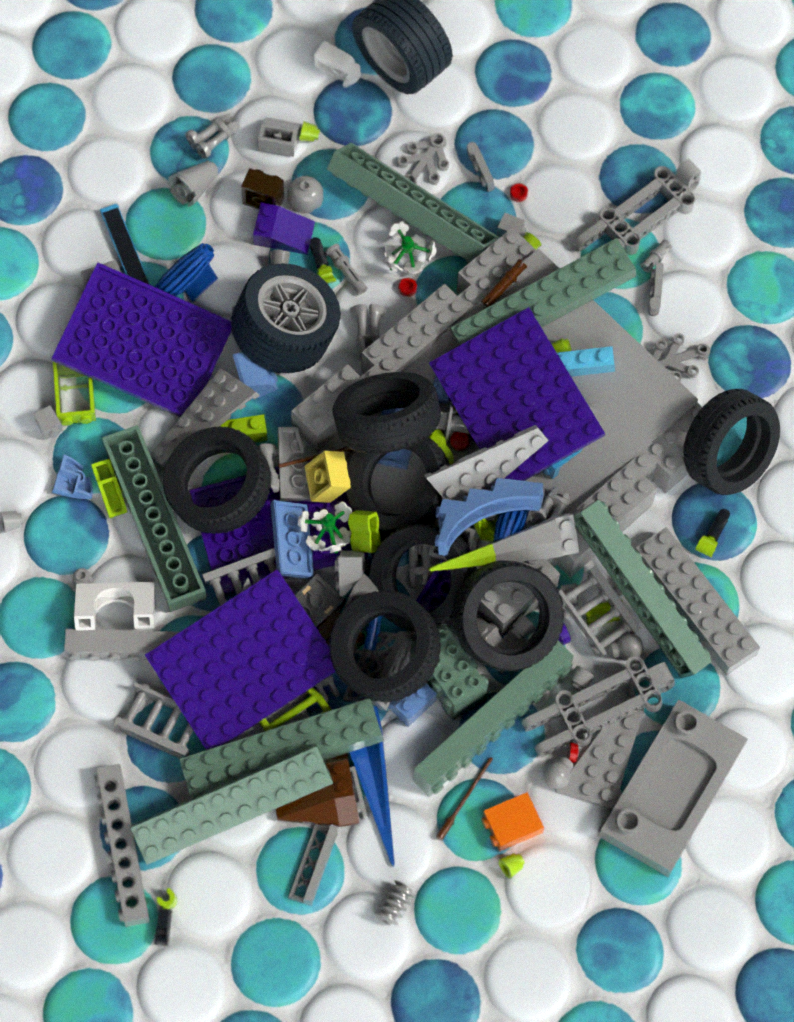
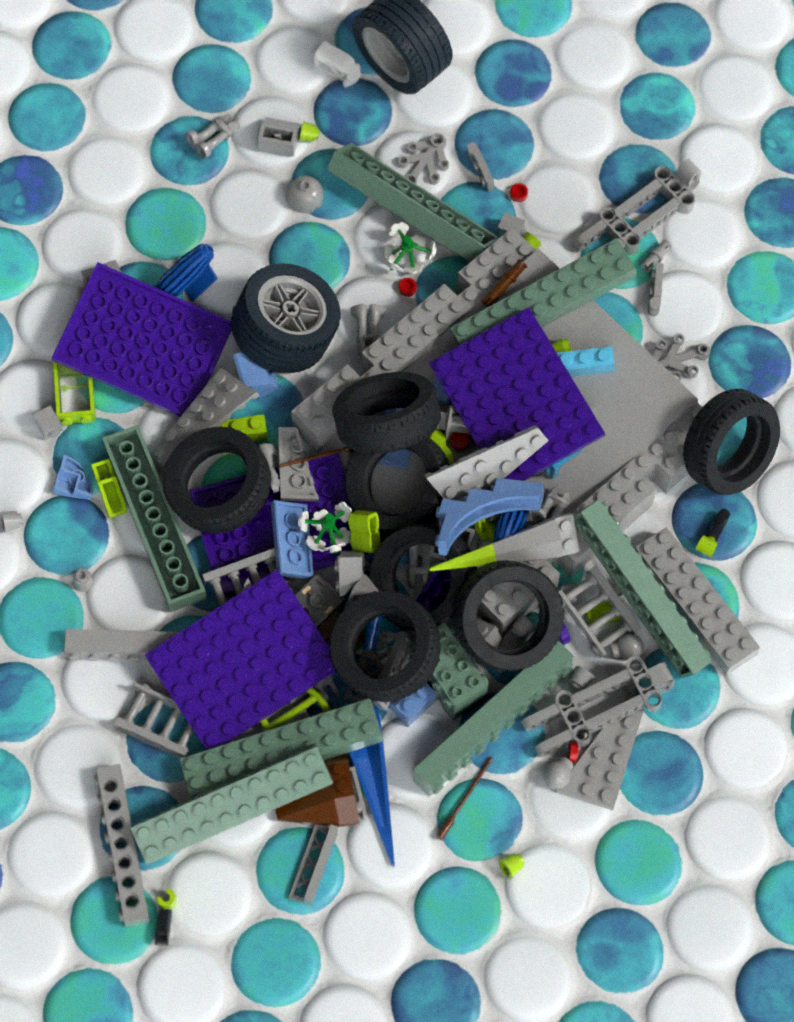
white arch [74,582,155,630] -> none
black tile [100,204,150,285] -> none
light grey cone [168,161,218,207] -> none
dark brown brick [241,168,284,209] -> none
dark purple slope [253,203,315,255] -> none
light grey hat [270,250,290,265] -> none
light yellow brick [304,451,351,503] -> none
black piece [310,237,336,284] -> none
light grey pin [325,244,368,295] -> none
light grey piece [374,880,415,926] -> none
orange brick [481,792,544,852] -> none
light grey piece [599,699,748,877] -> none

